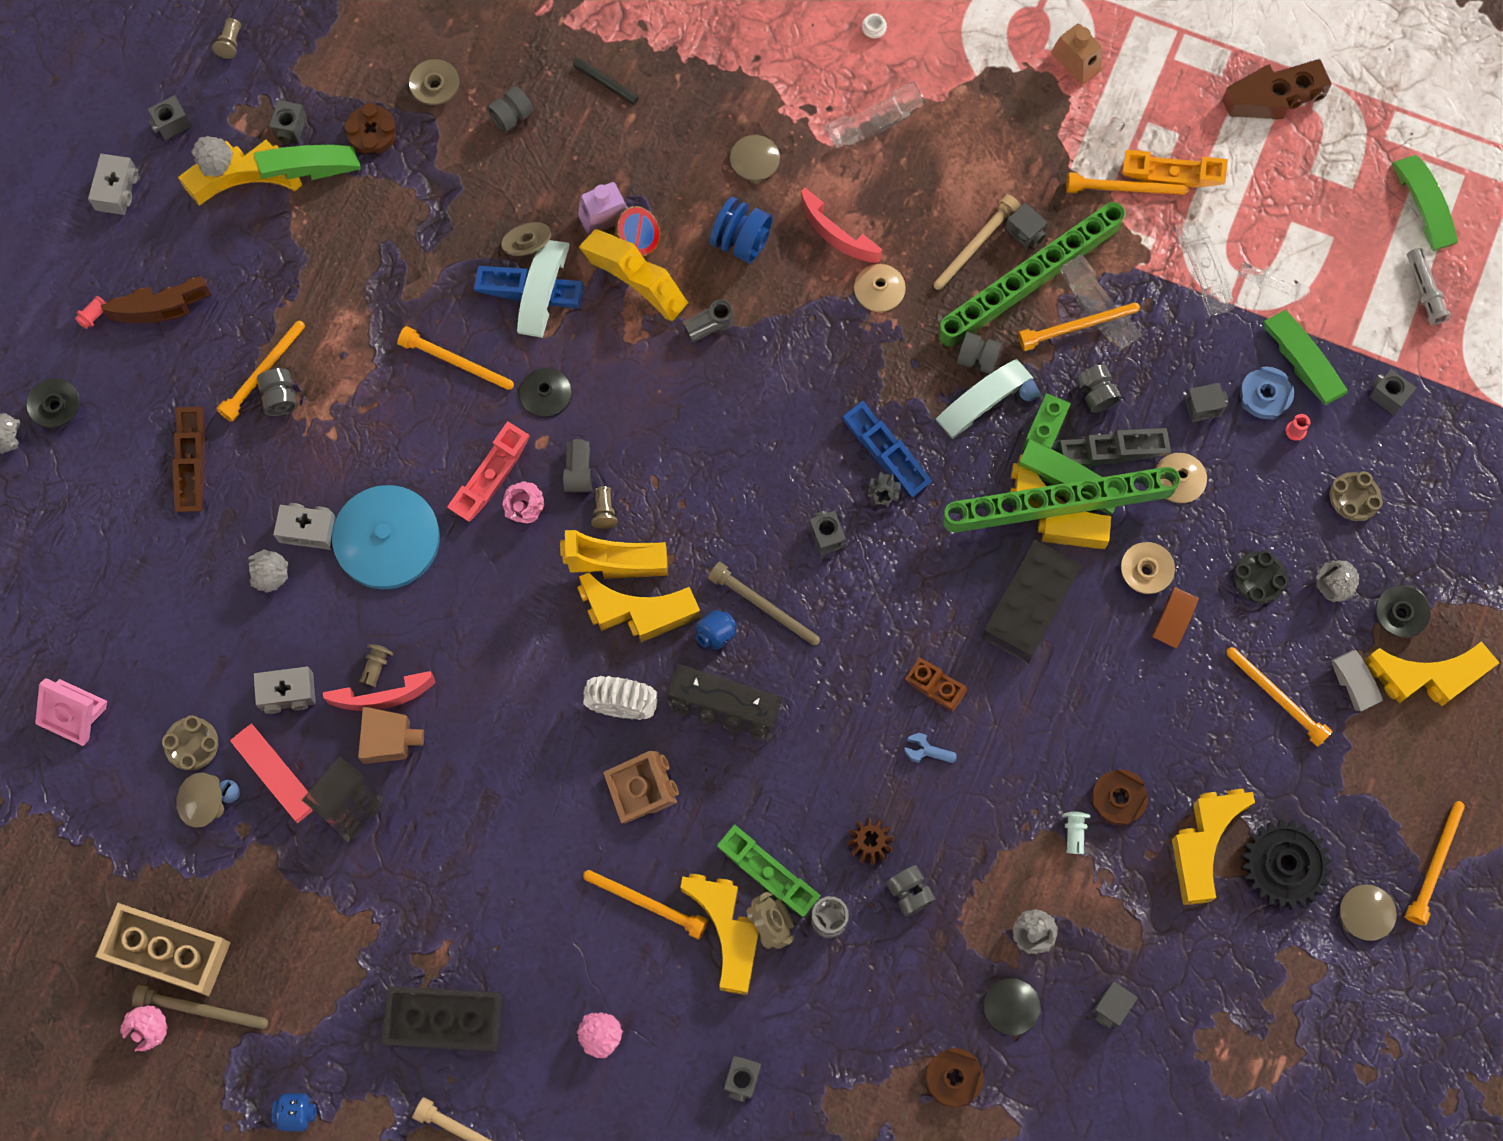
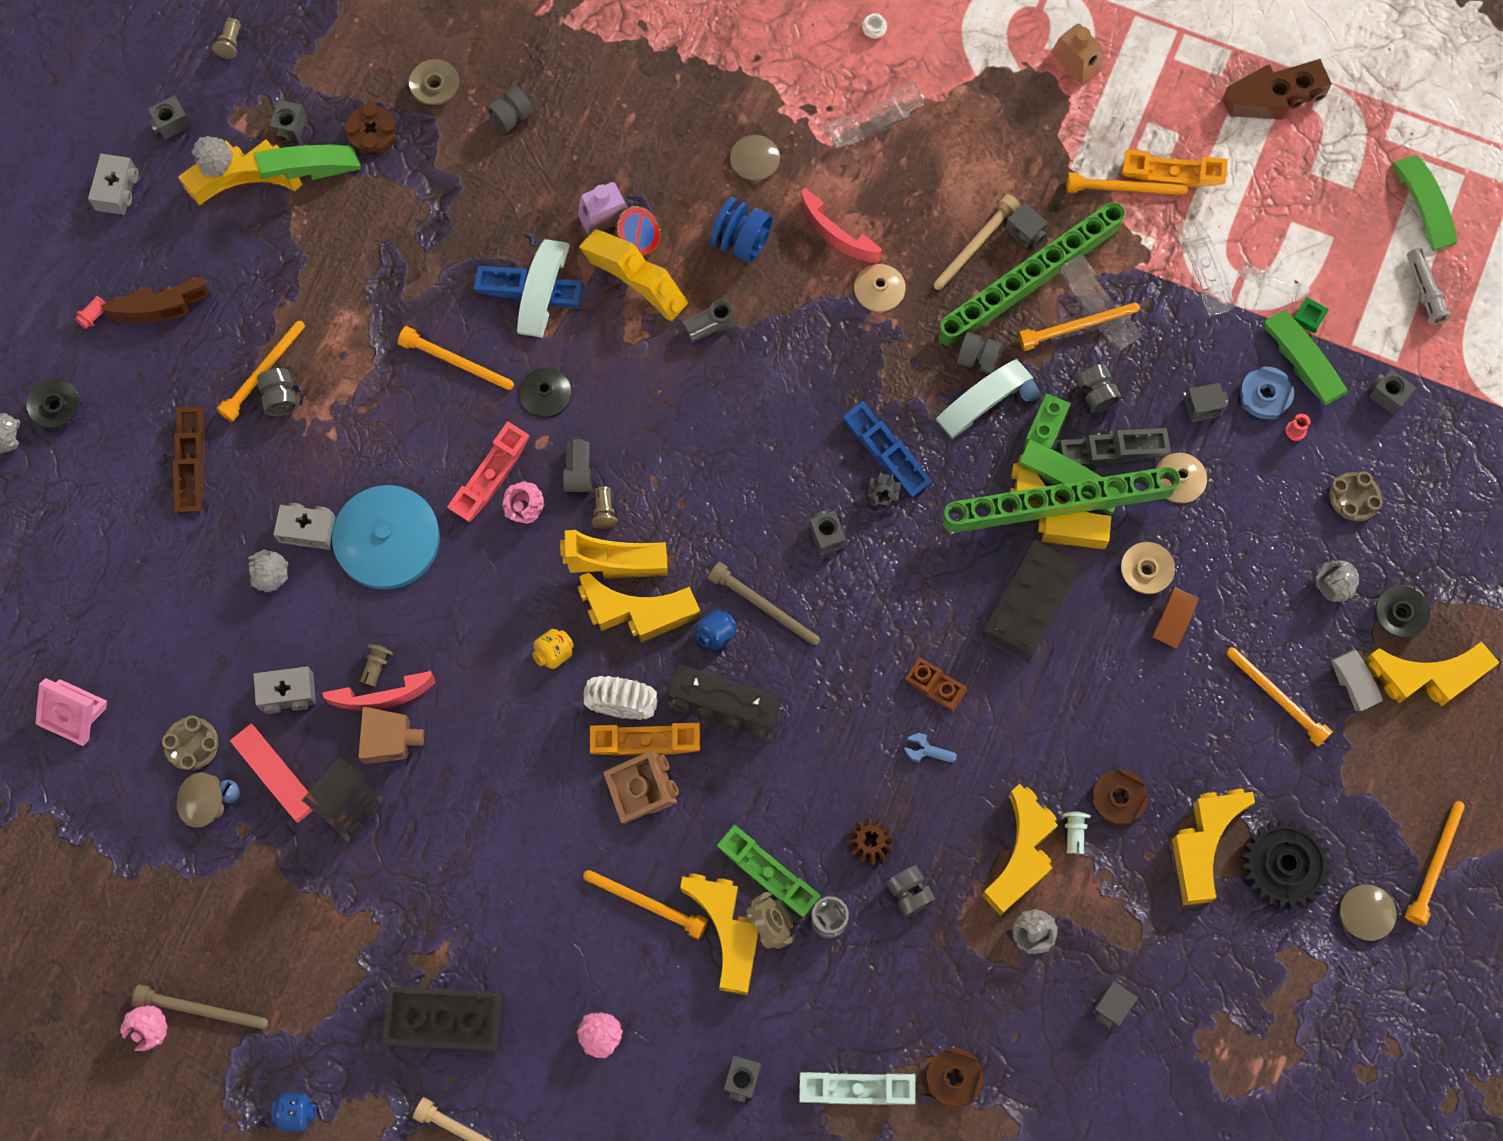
tan brick [96,903,230,996] -> none
dark tan dish [501,222,551,256] -> none
pearl dark grey bar [573,58,639,105] -> none
pearl dark grey dish [984,978,1040,1035] -> none
pearl dark grey dish [1234,550,1288,604] -> none
none -> yellow head [532,629,574,669]
none -> light orange slope [590,723,700,756]
none -> light aqua slope [800,1072,915,1105]
none -> yellow arch [982,784,1058,916]
none -> green plate [1294,297,1329,334]

